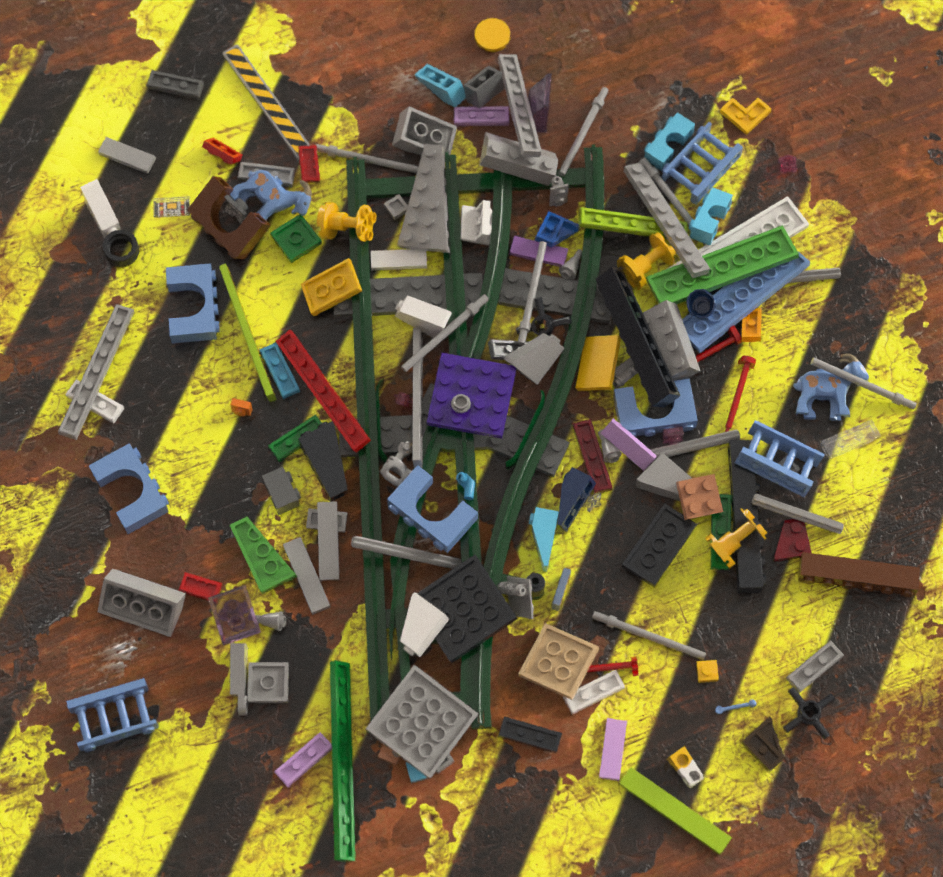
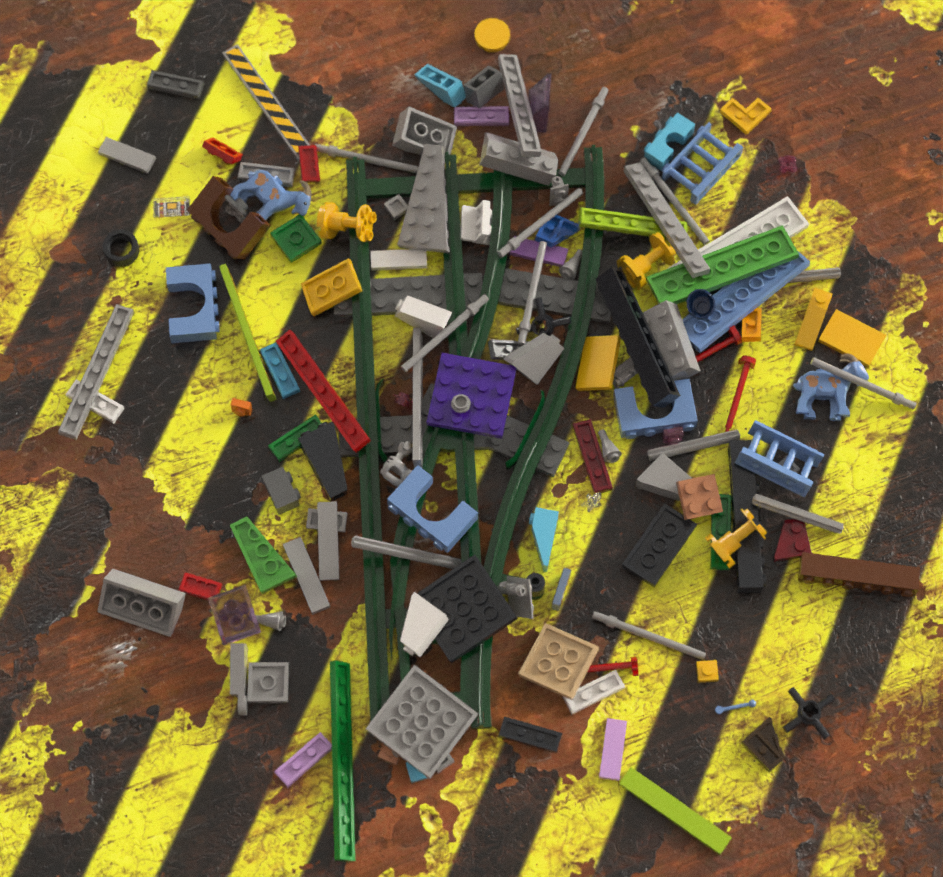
medium blue fence [66,678,159,752] -> none
white slope [80,179,121,238] -> none
medium blue arch [89,443,169,534] -> none
dark azure arm [456,472,475,500] -> none
dark blue slope [558,467,596,532] -> none
lavender tile [601,418,657,471] -> none
leg [667,746,704,788] -> none
medium azure arch [688,187,733,245] -> none
light grey tile [786,640,844,693] -> none
clear tile [820,419,881,460] -> none
none -> light grey bar [497,188,583,258]
none -> yellow slope [794,288,832,351]
none -> yellow tile [818,309,886,368]

